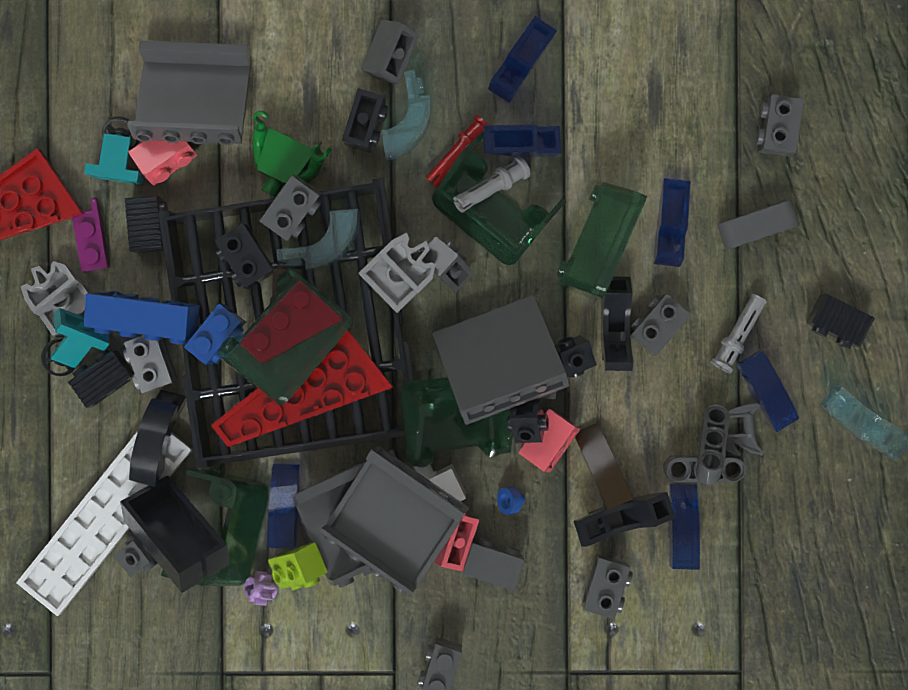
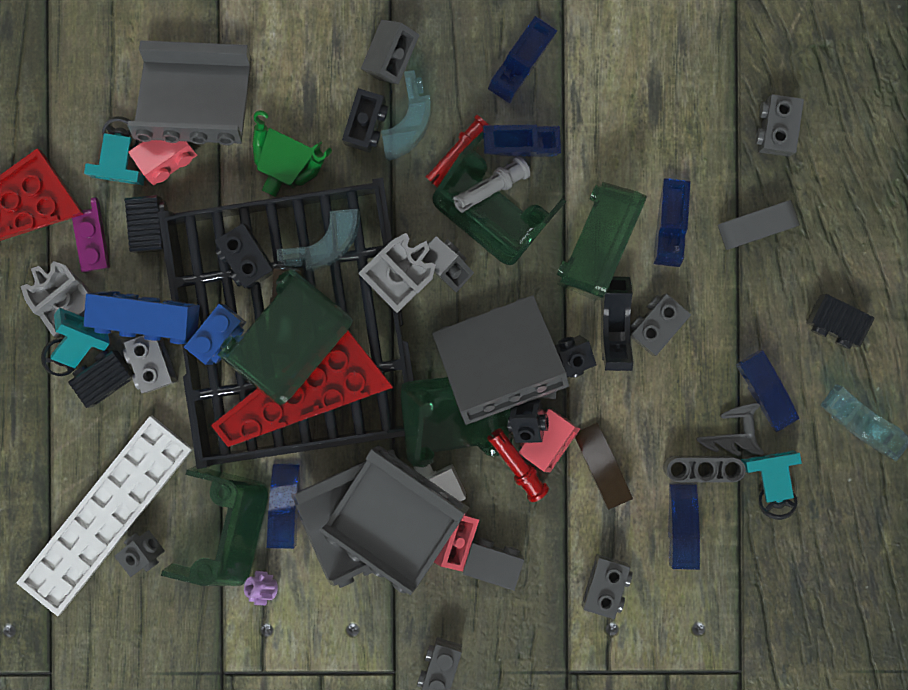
black piece [120,475,230,593] -> none
black arch [129,390,186,487] -> none
dark red wing [240,281,343,364] -> none
dark grey brick [260,174,322,241] -> none
lime brick [268,542,328,591] -> none
blue tile [497,487,525,515] -> none
black arch [573,492,676,547] -> none
dark grey beam [696,404,730,485] -> none
light grey pin [710,294,767,374] -> none
none -> red pin [487,428,549,502]
none -> teal piece [741,451,802,520]

